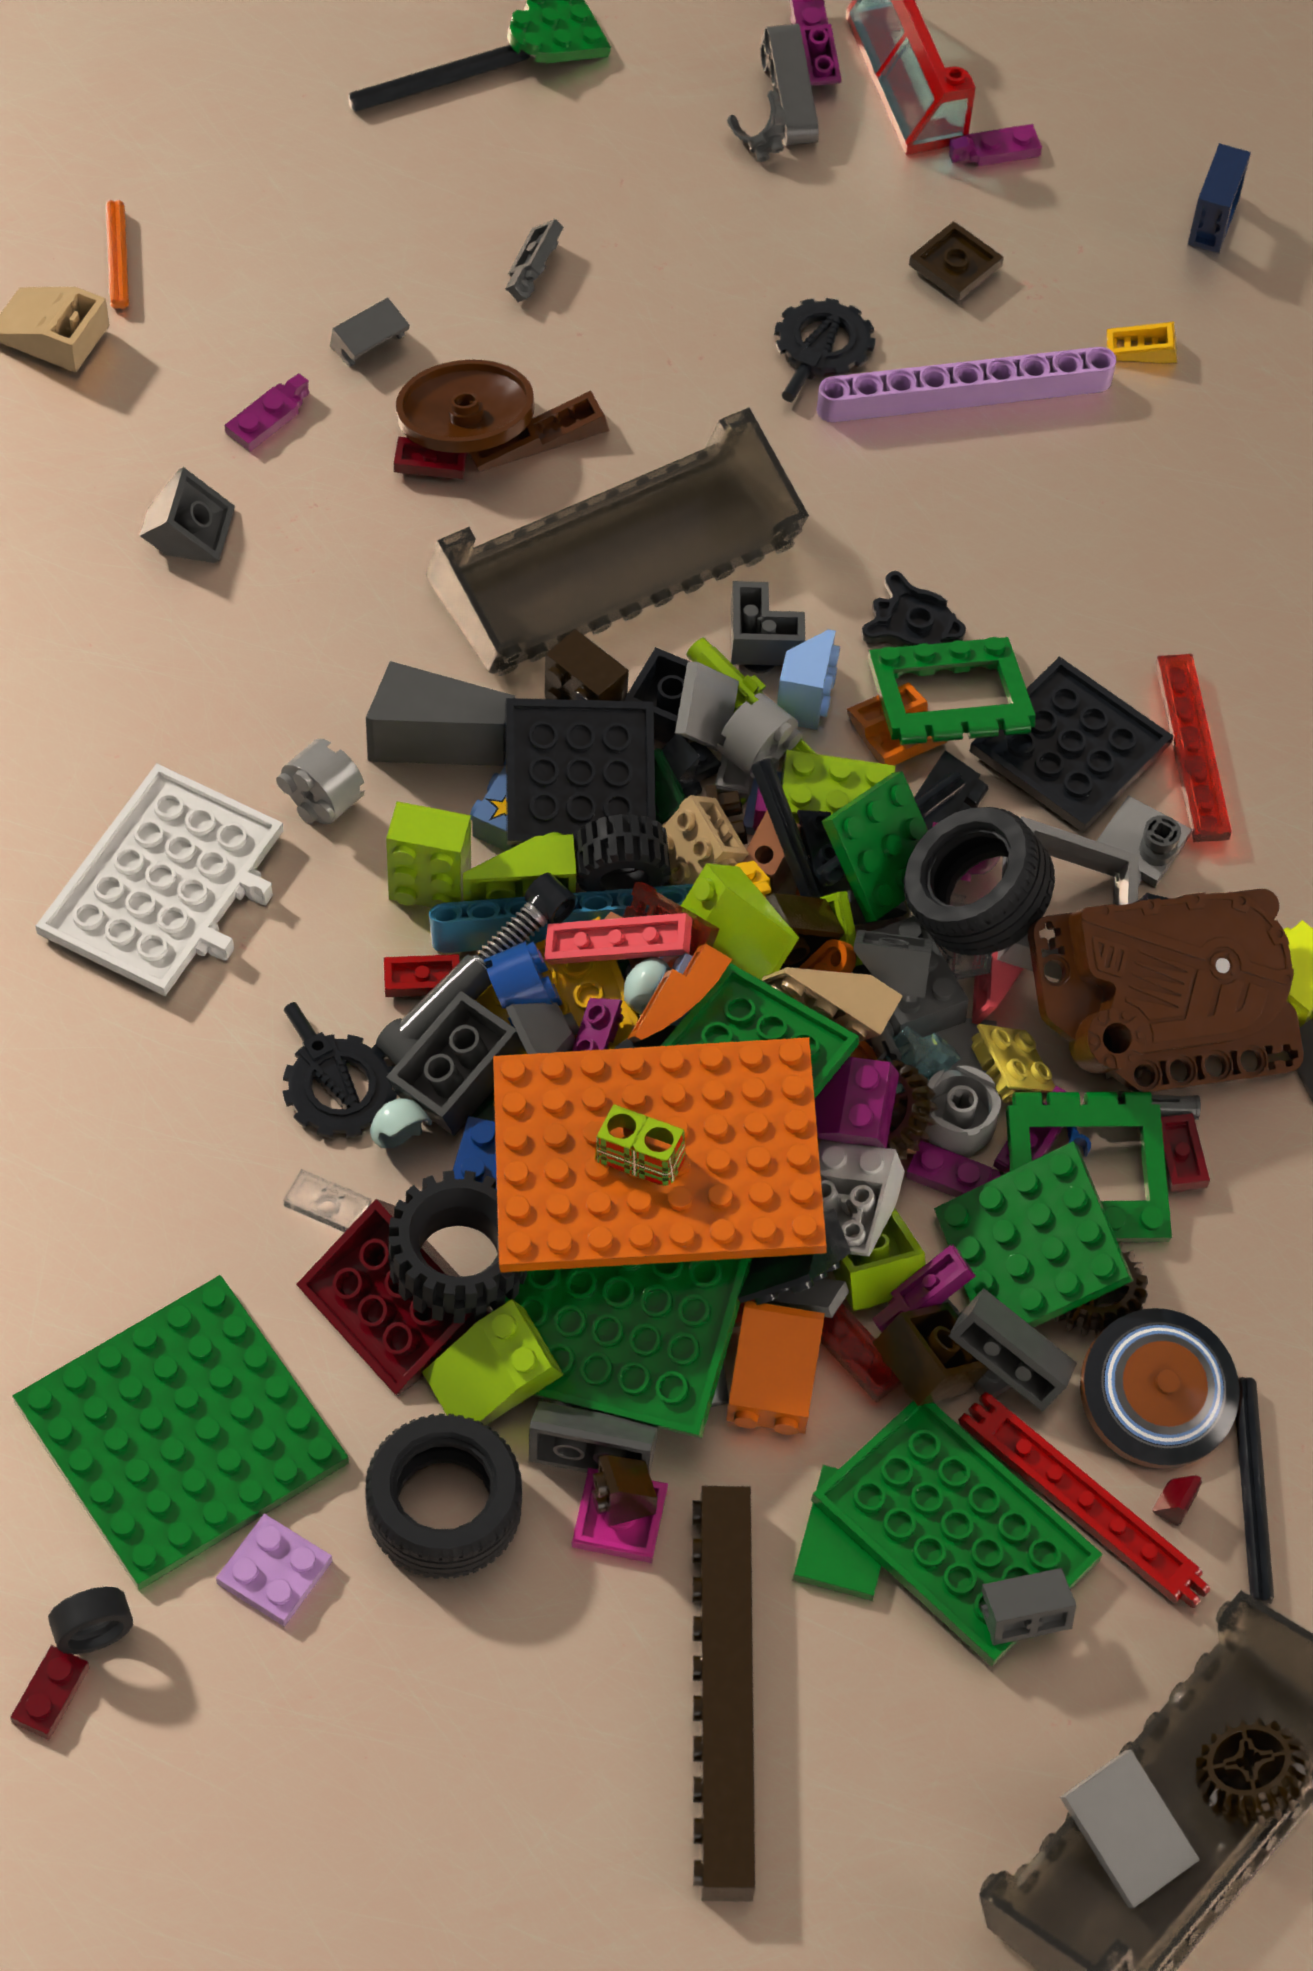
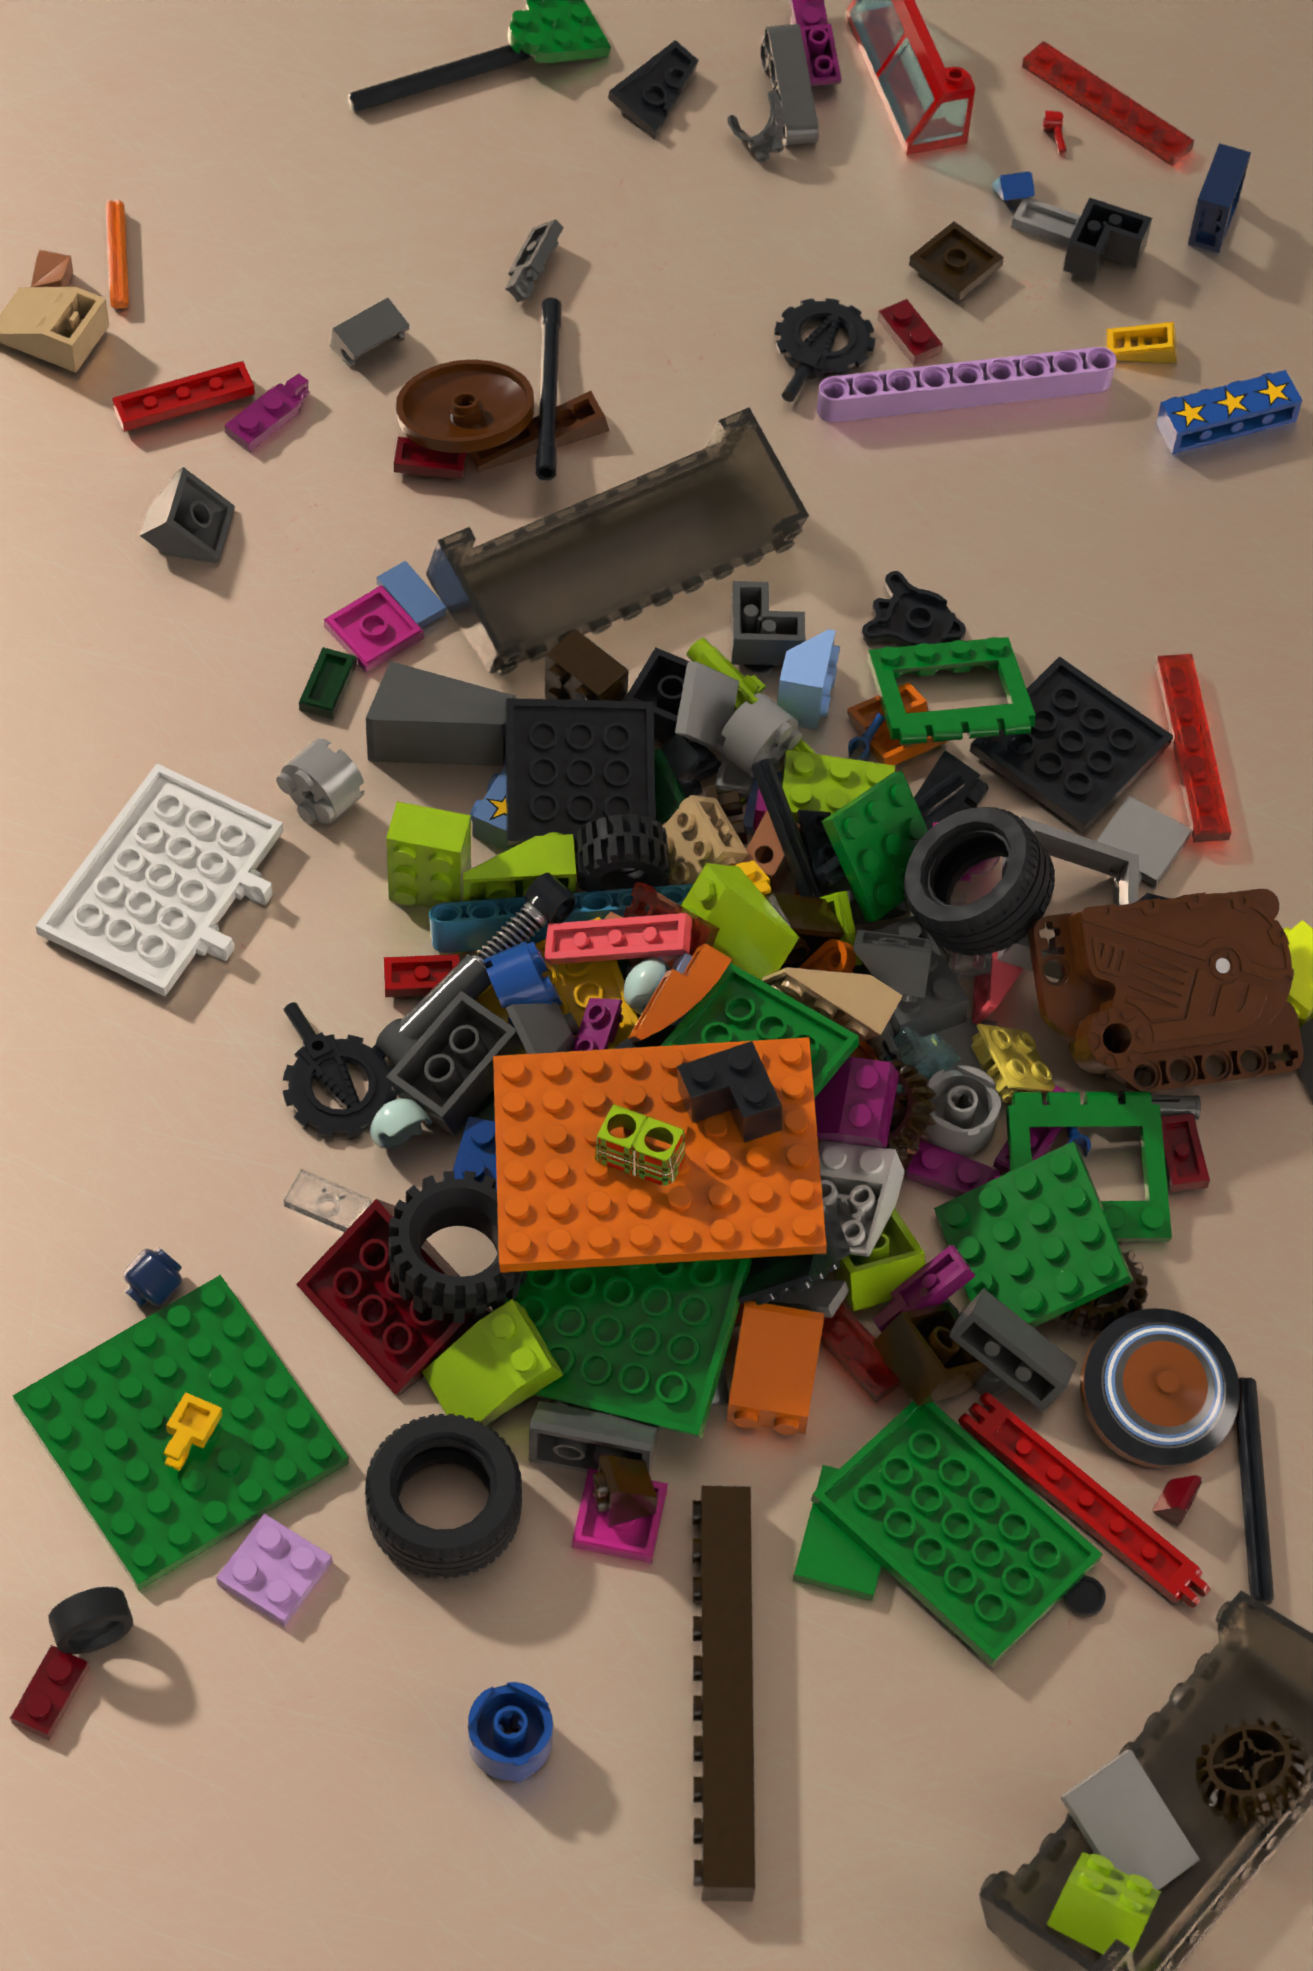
magenta hinge [949,124,1042,166] -> none
dark grey hinge [981,1568,1076,1645] -> none
dark grey wheel [1139,815,1181,866] -> none
none -> nougat slope [31,250,73,287]
none -> red plate [112,361,255,432]
none -> dark blue head [123,1247,182,1307]
none -> yellow plate [164,1392,222,1471]
none -> dark green tile [299,647,357,719]
none -> dark pink tile [324,585,424,673]
none -> medium blue tile [376,561,447,629]
none -> blue brick [468,1682,553,1782]
none -> black piece [535,298,562,481]
none -> black wing [608,40,699,139]
none -> black brick [677,1041,782,1143]
none -> blue hand [848,713,885,761]
none -> dark red plate [877,299,943,365]
none -> blue slope [992,171,1035,201]
none -> light grey tile [1011,198,1080,247]
none -> clear red plate [1022,41,1194,167]
none -> red hand [1043,110,1067,154]
none -> lime brick [1046,1852,1161,1966]
none -> black brick [1063,197,1152,281]
none -> black piece [1064,1576,1106,1617]
none -> blue brick [1156,370,1302,454]

